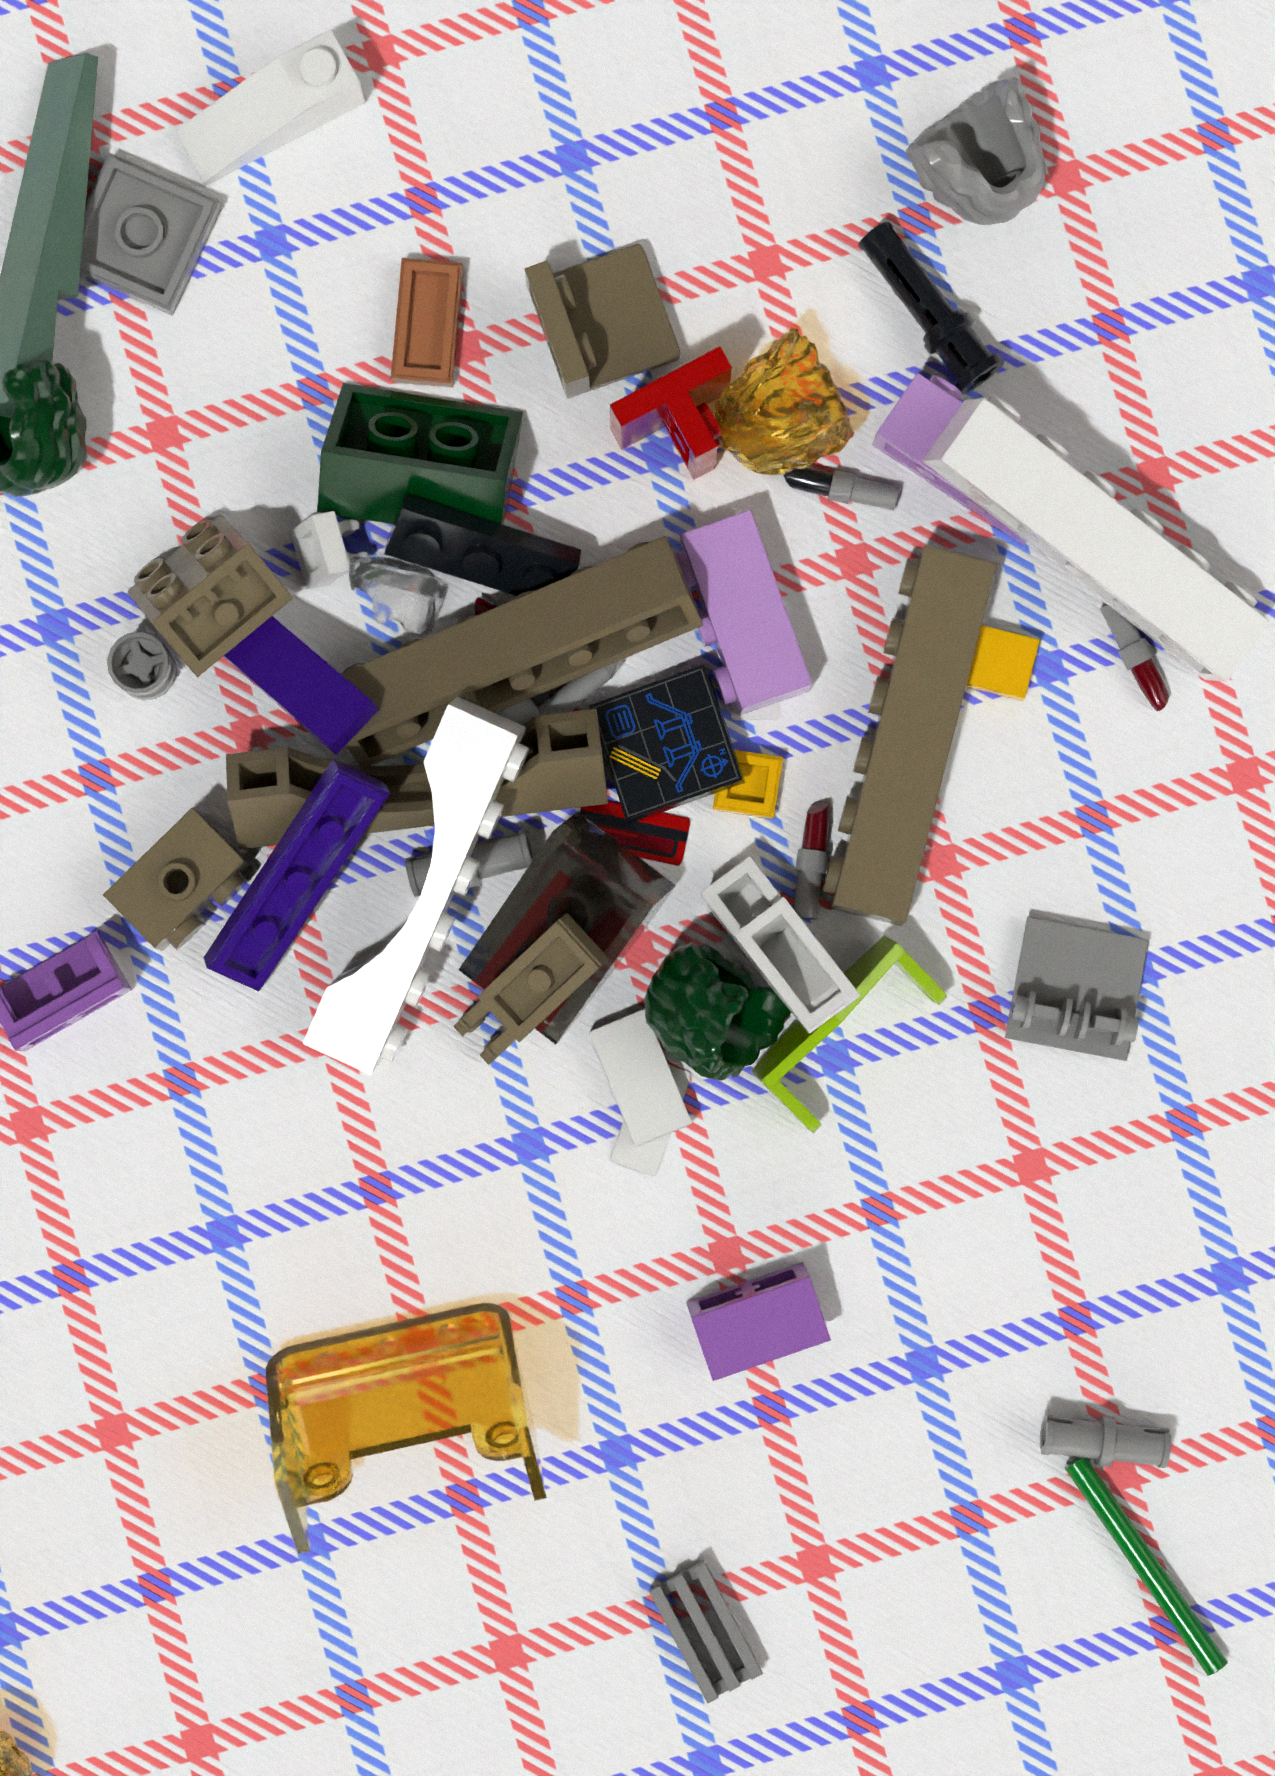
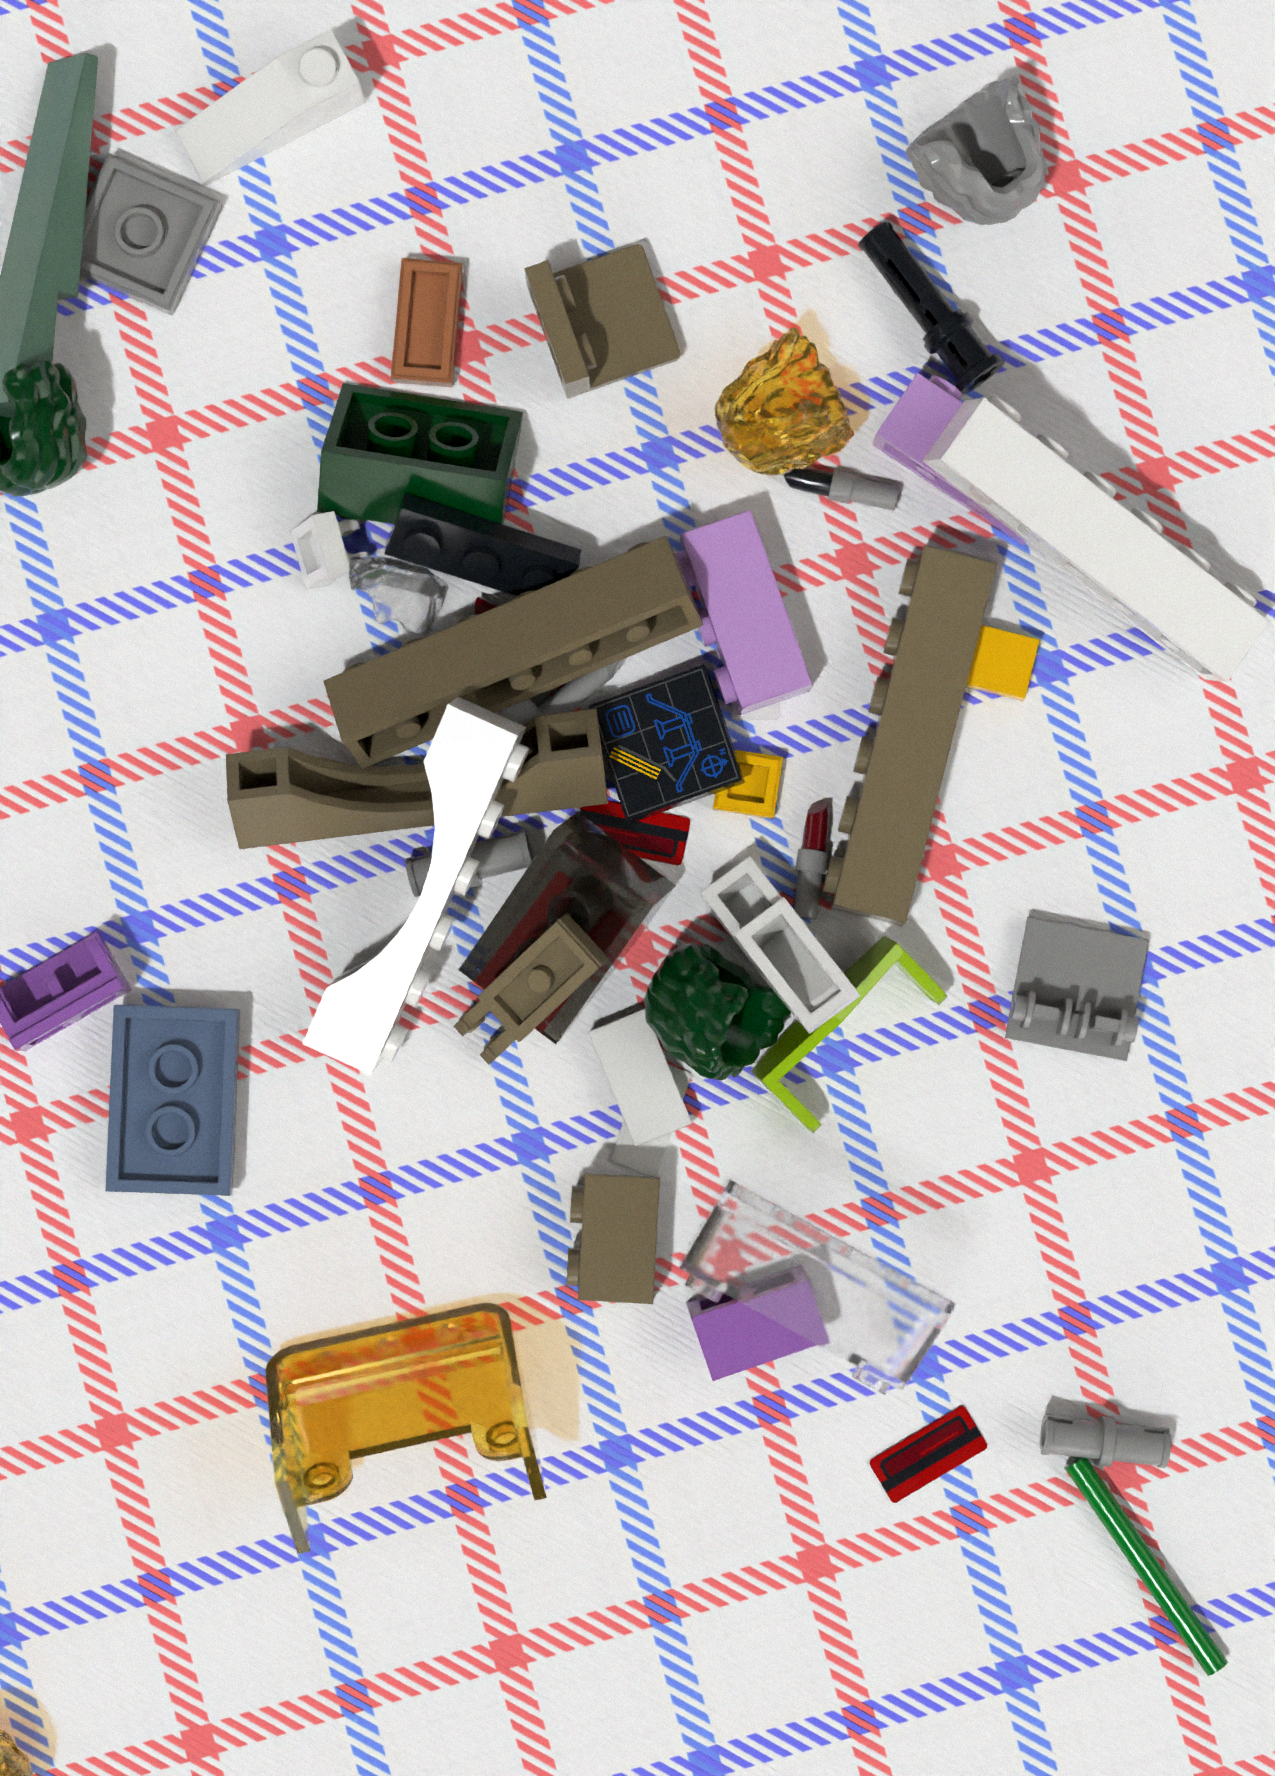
dark tan brick [103,808,250,951] -> none
light grey wheel [107,632,177,701] -> none
dark tan bracket [127,515,293,678] -> none
dark purple tile [203,758,390,992] -> none
dark purple tile [223,616,379,755] -> none
red bracket [609,346,732,480] -> none
light grey tile [649,1560,763,1703] -> none
piece [1100,605,1169,711] -> none
none -> sand blue plate [105,1005,240,1196]
none -> dark tan brick [566,1173,660,1304]
none -> clear windscreen [678,1177,956,1395]
none -> sticker [870,1406,987,1503]

